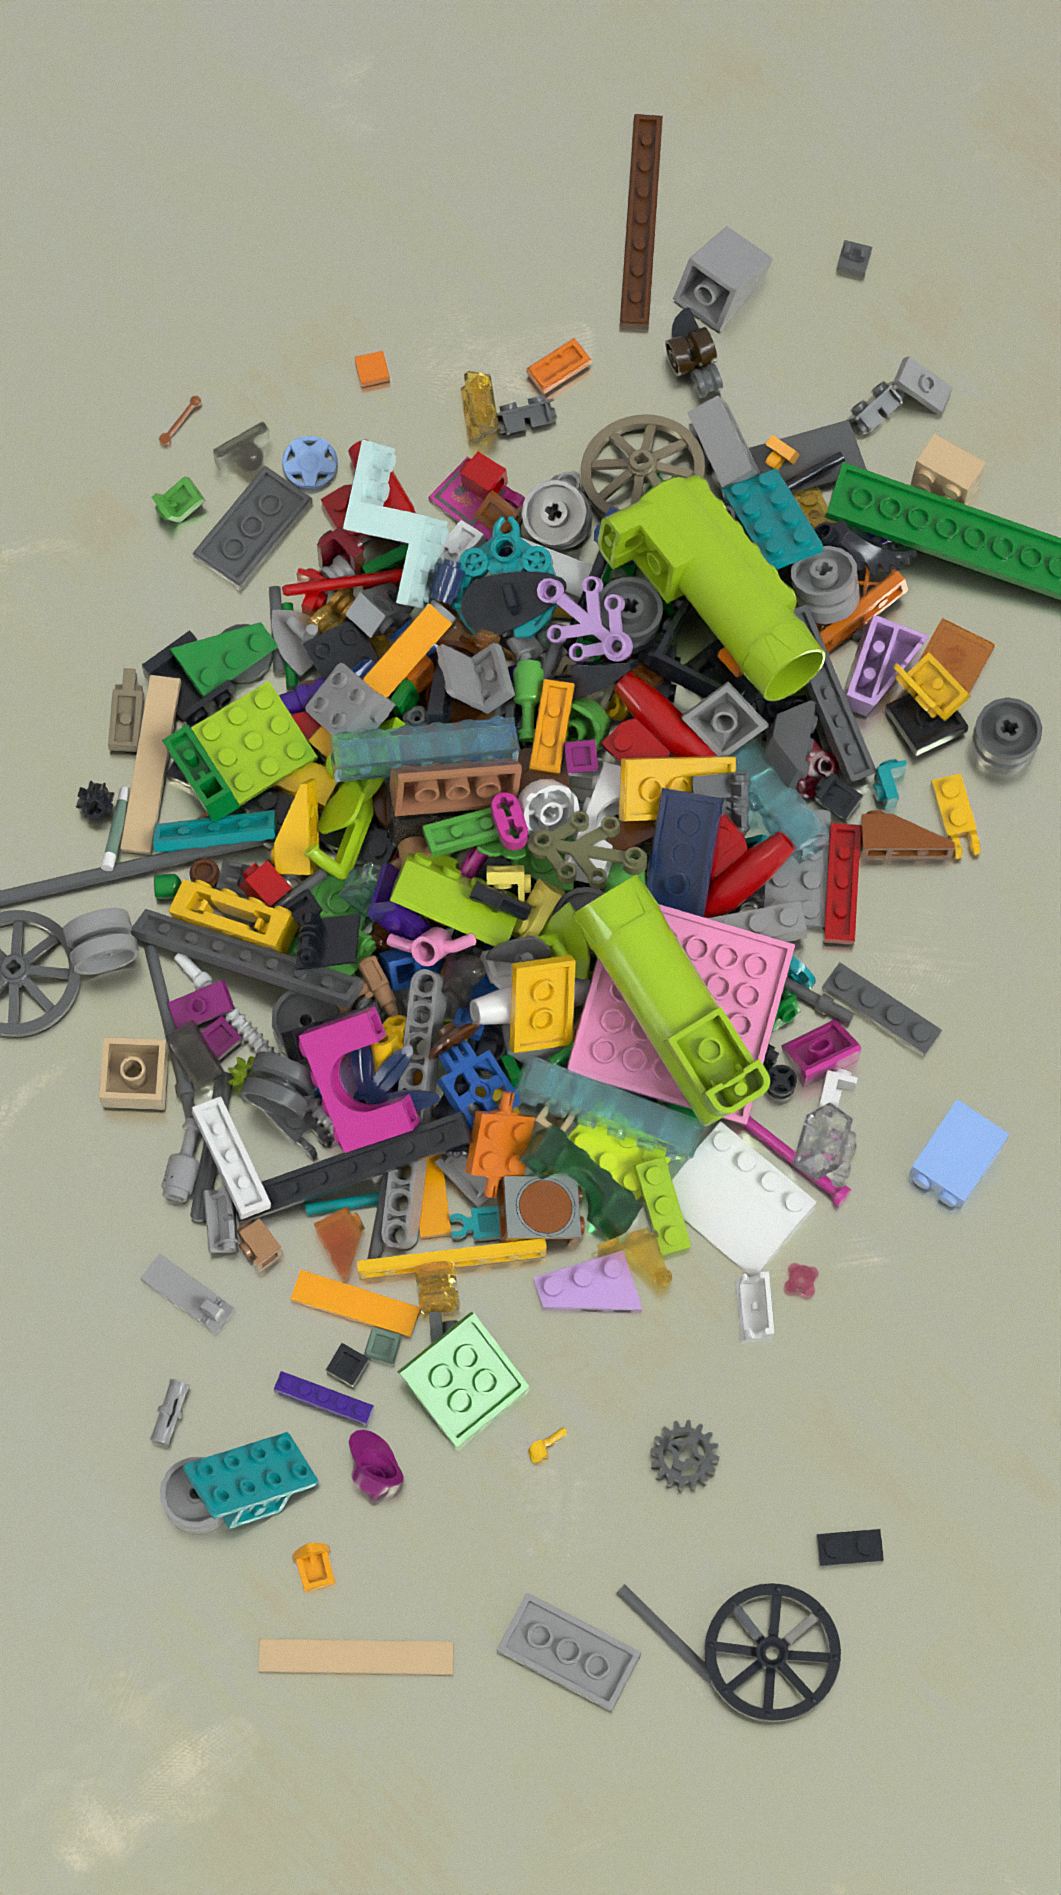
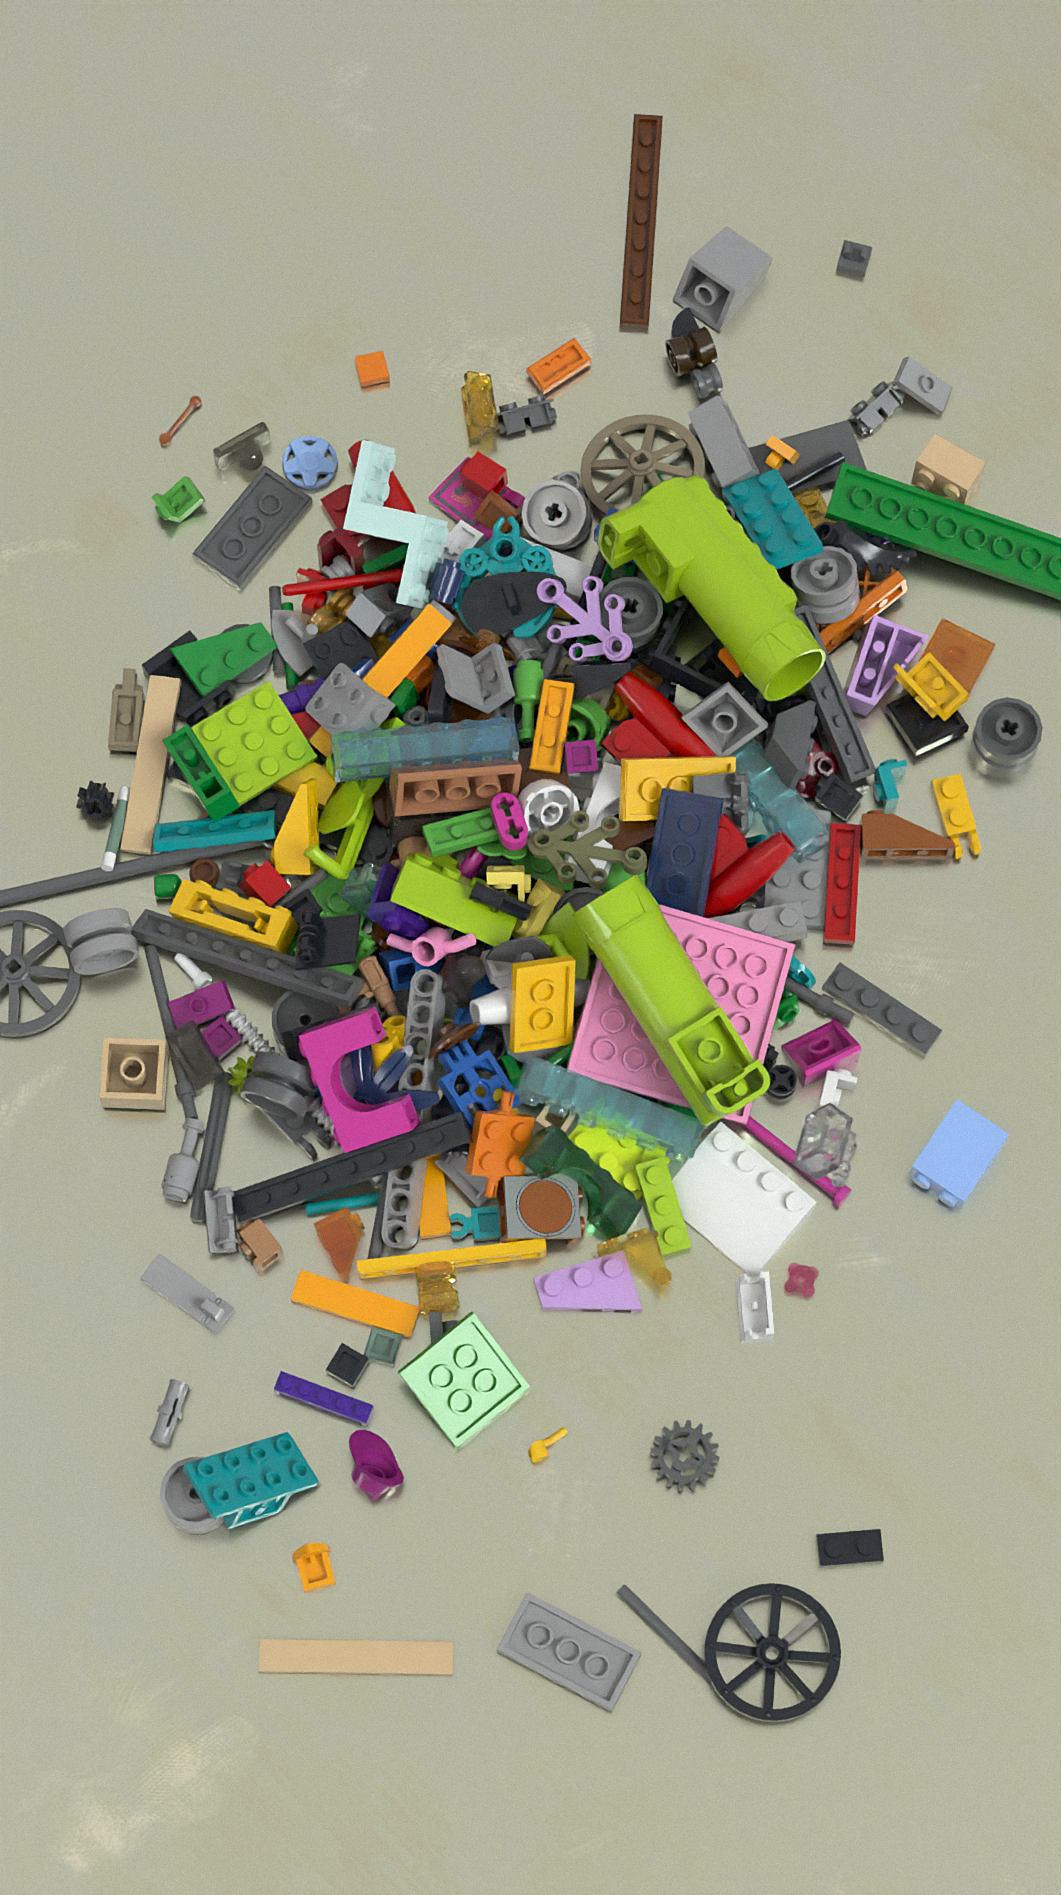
white plate [192,1096,271,1219] -> none

